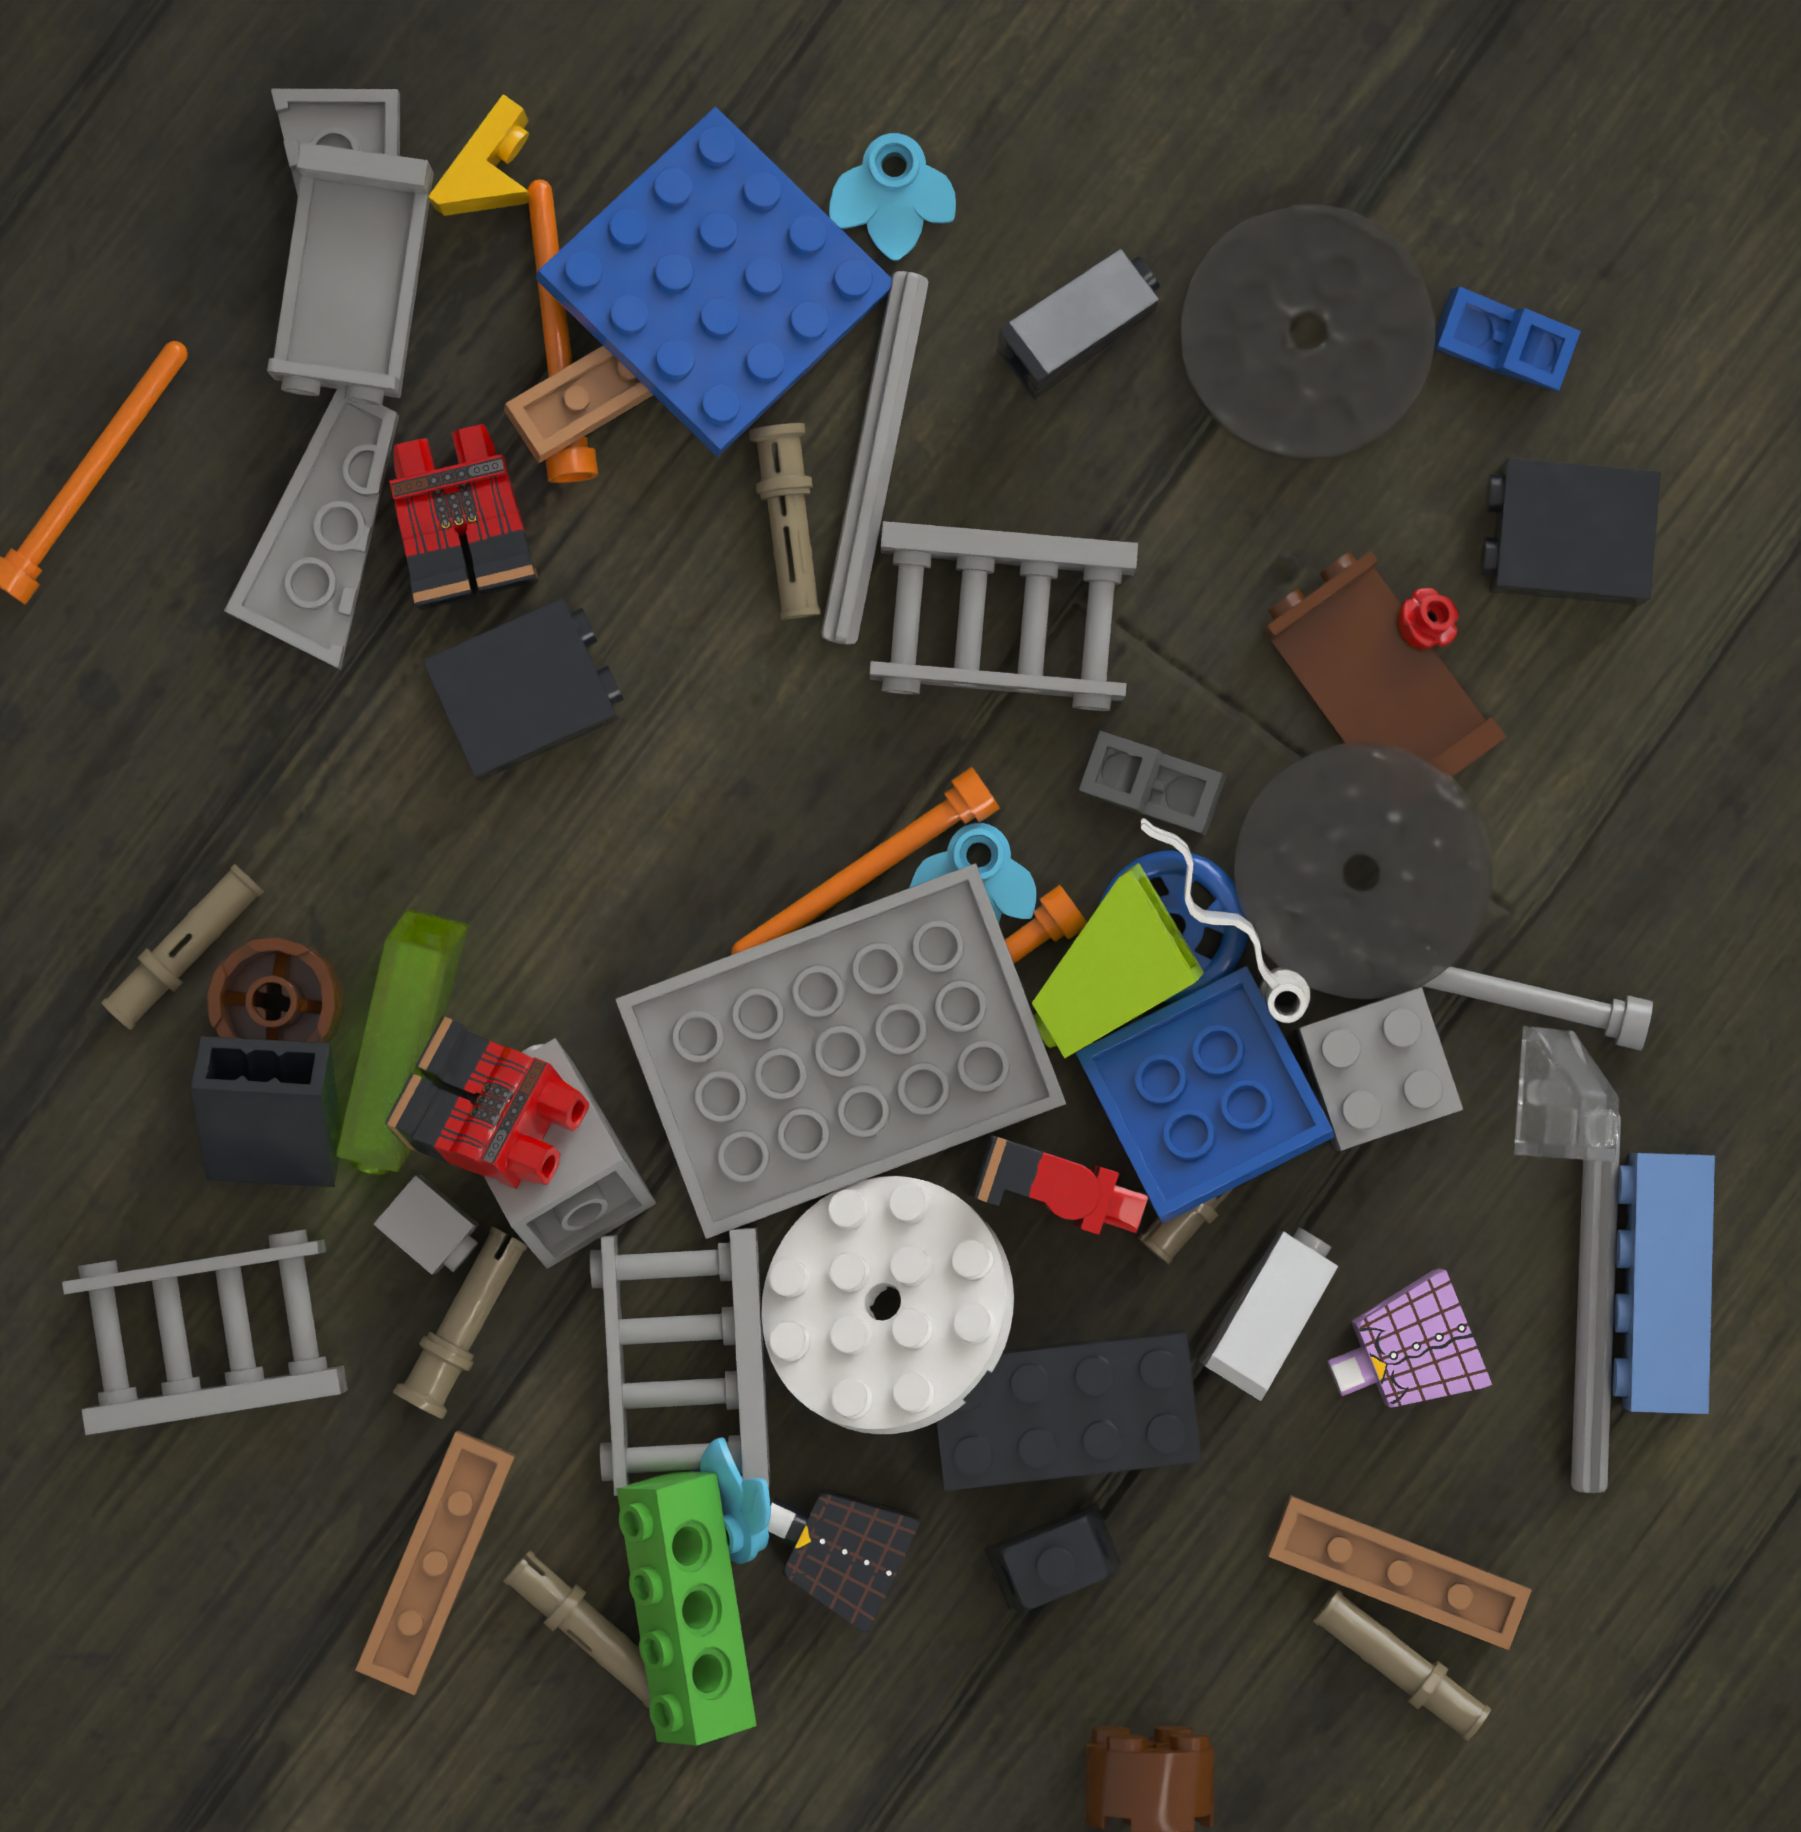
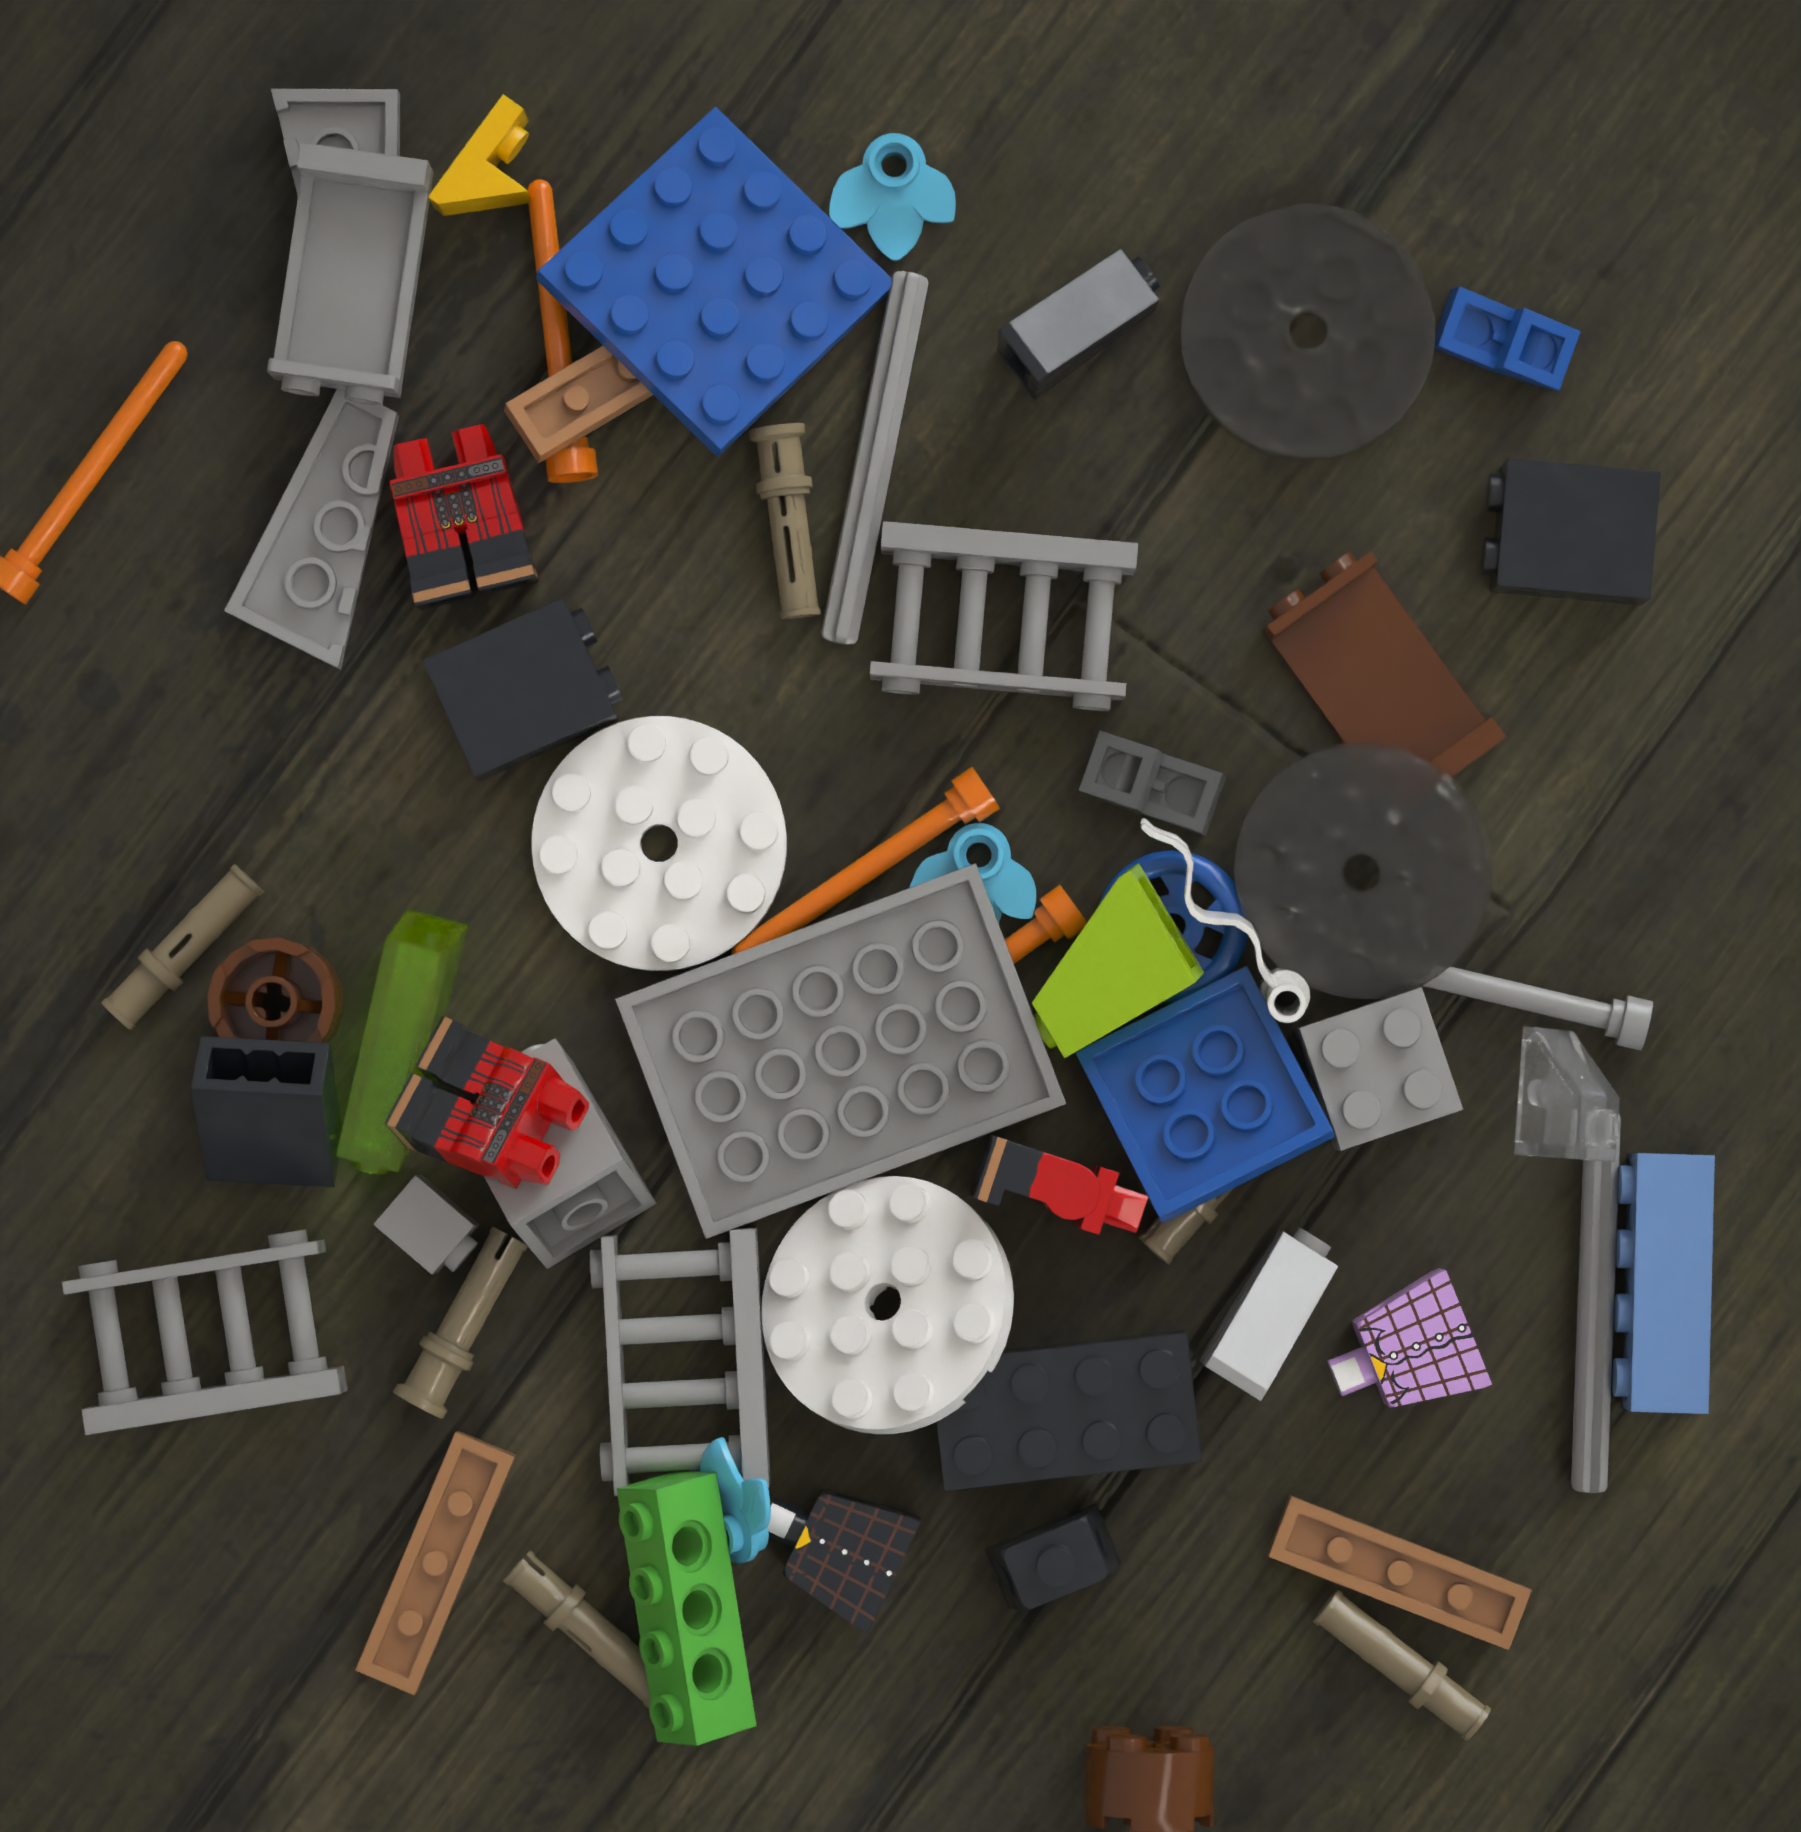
red plate [1398,588,1459,649] -> none
none -> white plate [532,716,787,971]

